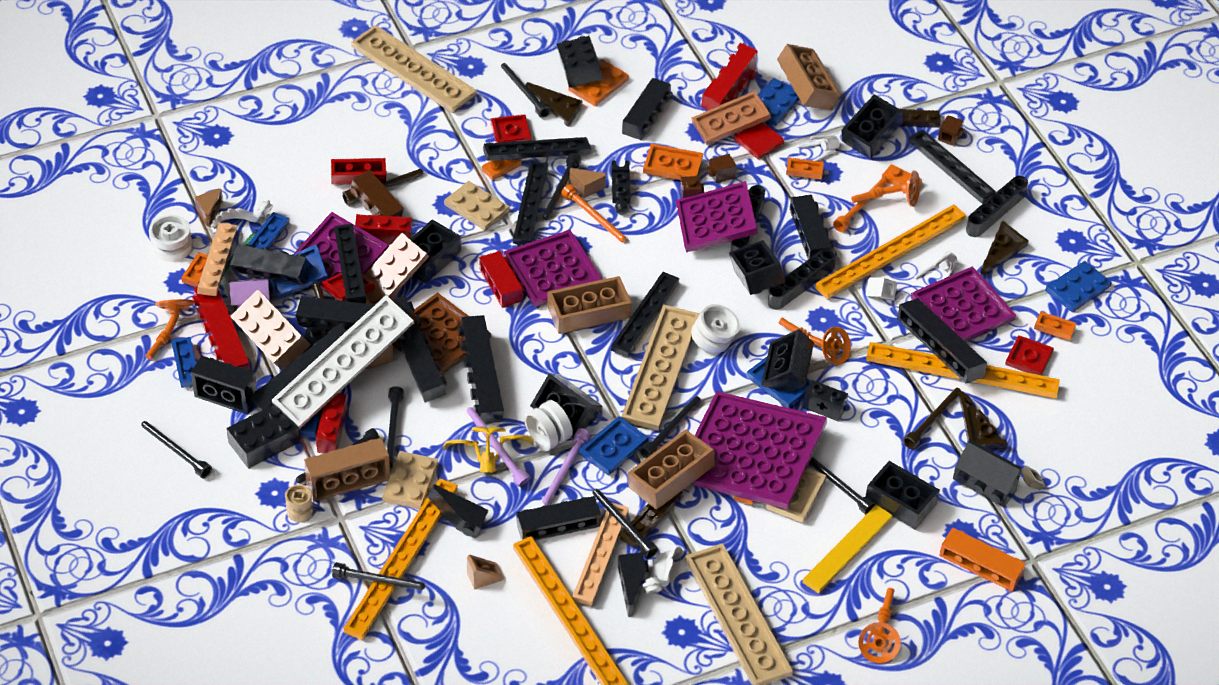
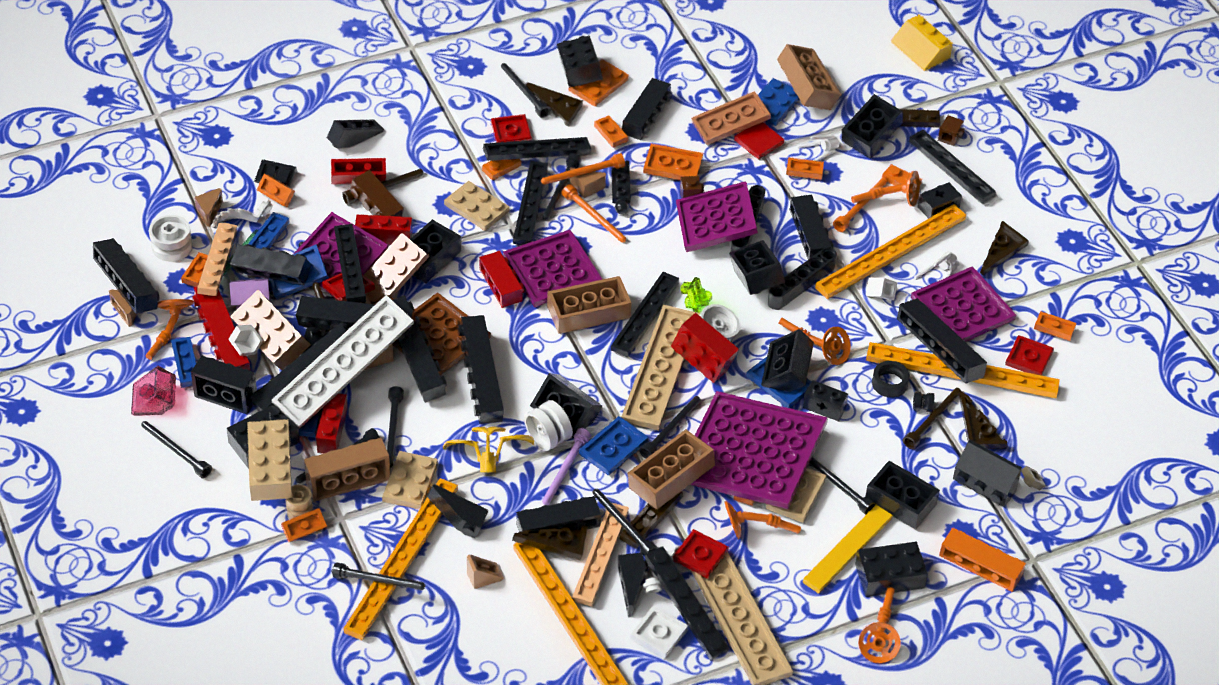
tan plate [351,25,476,113] -> none
lavender piece [467,407,531,487] -> none
red wedge [701,42,758,110] -> none
reddish brown brick [707,154,737,183] -> none
black beam [966,175,1028,237] -> none
blue plate [1045,260,1112,313] -> none
none -> black brick [92,238,160,314]
none -> medium nougat slope [109,289,137,327]
none -> clear pink slope [131,365,176,416]
none -> white panel [229,324,263,356]
none -> tan brick [248,420,292,501]
none -> black piece [254,159,298,187]
none -> orange plate [256,174,295,207]
none -> orange plate [281,508,327,543]
none -> black slope [326,119,384,149]
none -> dark brown wing [512,526,588,561]
none -> orange piece [541,153,625,185]
none -> orange plate [594,115,628,148]
none -> white plate [630,606,688,659]
none -> black plate [644,546,729,661]
none -> red brick [670,312,739,383]
none -> red tile [672,529,729,579]
none -> clear neon green hips [680,277,713,313]
none -> orange dish [724,501,801,540]
none -> black brick [855,541,928,597]
none -> black tyre [872,361,910,398]
none -> yellow slope [891,14,953,71]
none -> black wheel [913,391,935,412]
none -> black brick [918,182,962,219]

